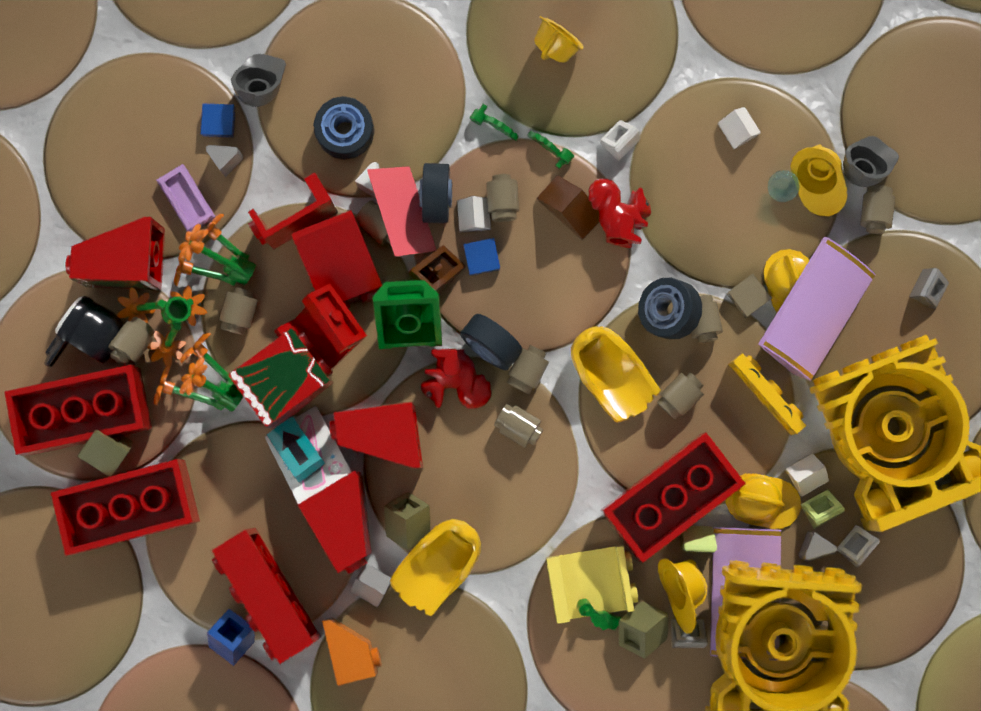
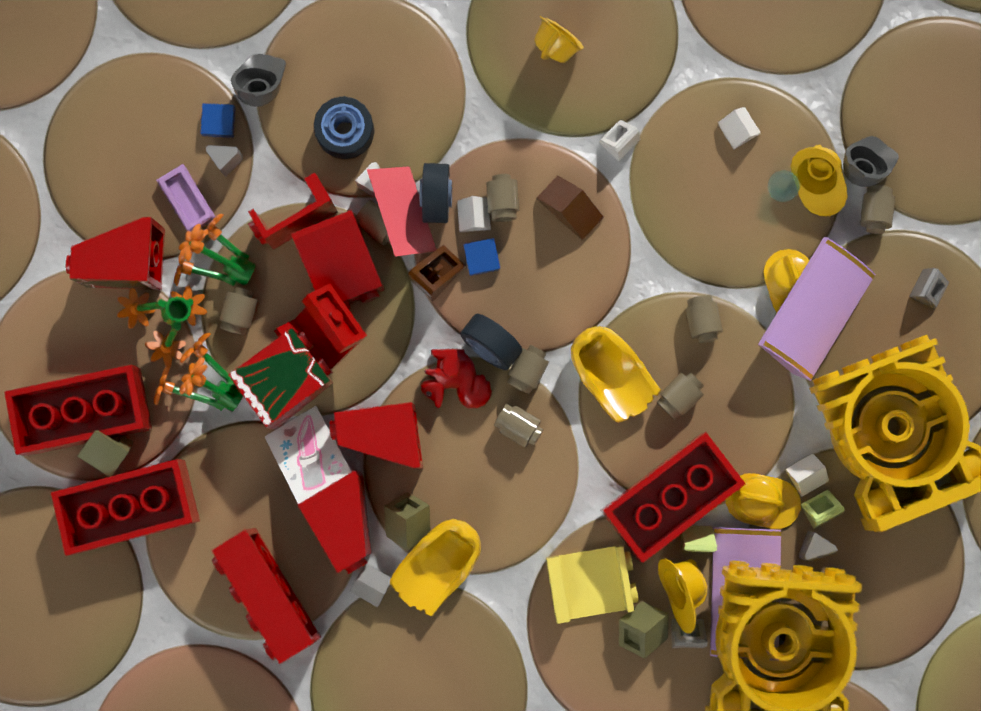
black piece [44,296,123,367] -> none
dark tan brick [108,317,155,366] -> none
blue brick [207,609,255,666] -> none
teal tile [266,416,326,483] -> none
orange slope [322,617,382,686] -> none
green slope [373,280,442,349] -> none
green piece [470,104,519,141] -> none
green piece [527,130,575,169] -> none
green piece [577,599,622,631] -> none
red animal [588,179,651,248] -> none
wheel [638,277,702,339] -> none
dark tan tile [726,274,772,318] -> none
yellow plate [728,353,807,435] -> none
white slope [837,525,880,568] -> none

